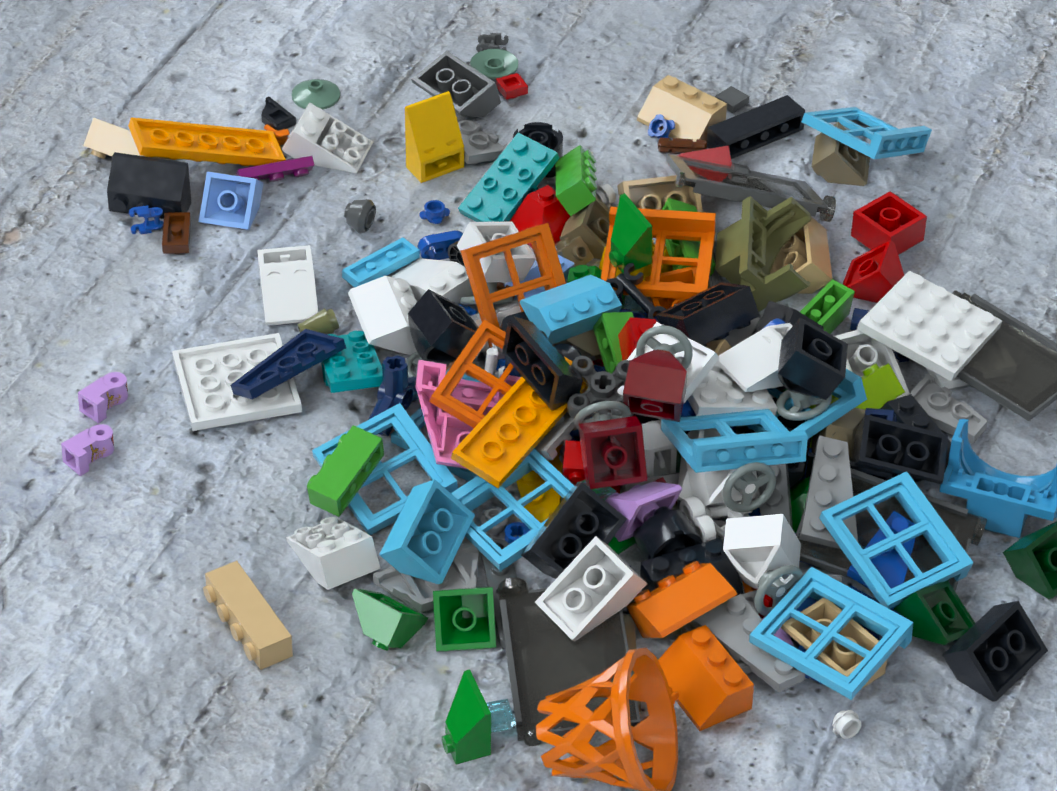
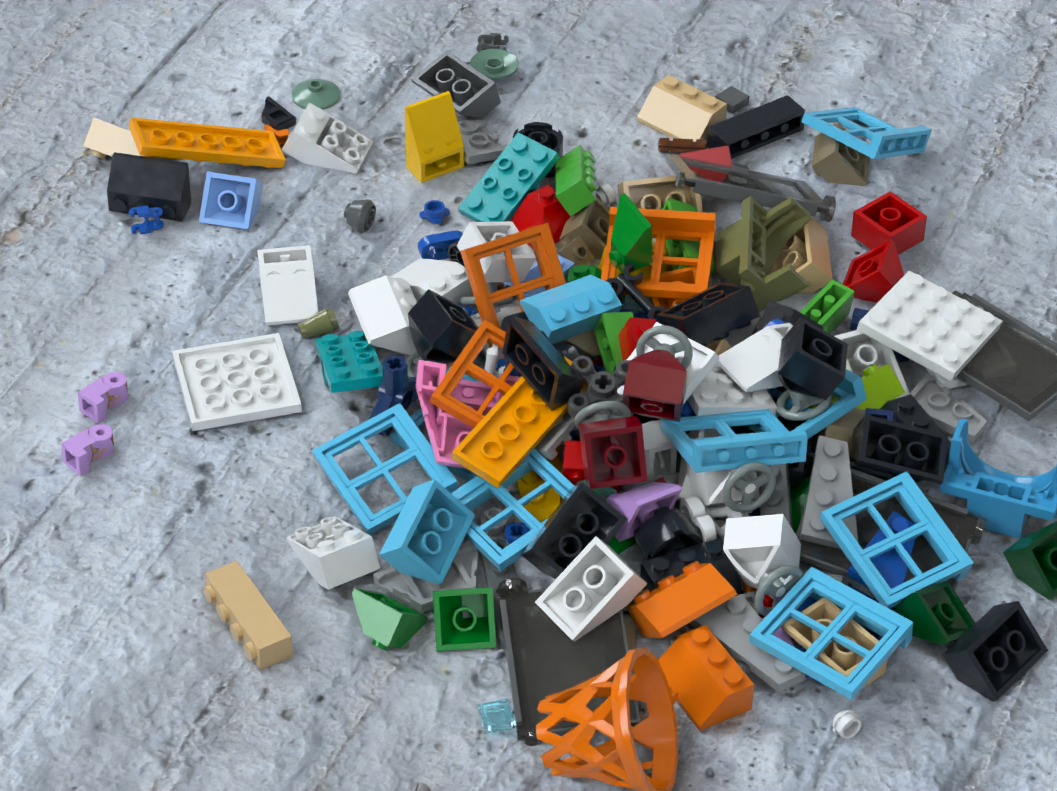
reddish brown plate [162,212,191,254] -> none
dark blue wing [230,329,346,400] -> none
magenta plate [235,156,314,182] -> none
bright green brick [307,425,384,517] -> none
medium azure plate [342,237,420,287] -> none
green slope [442,669,491,765] -> none
red plate [496,73,528,100] -> none
plate [648,114,675,138] -> none

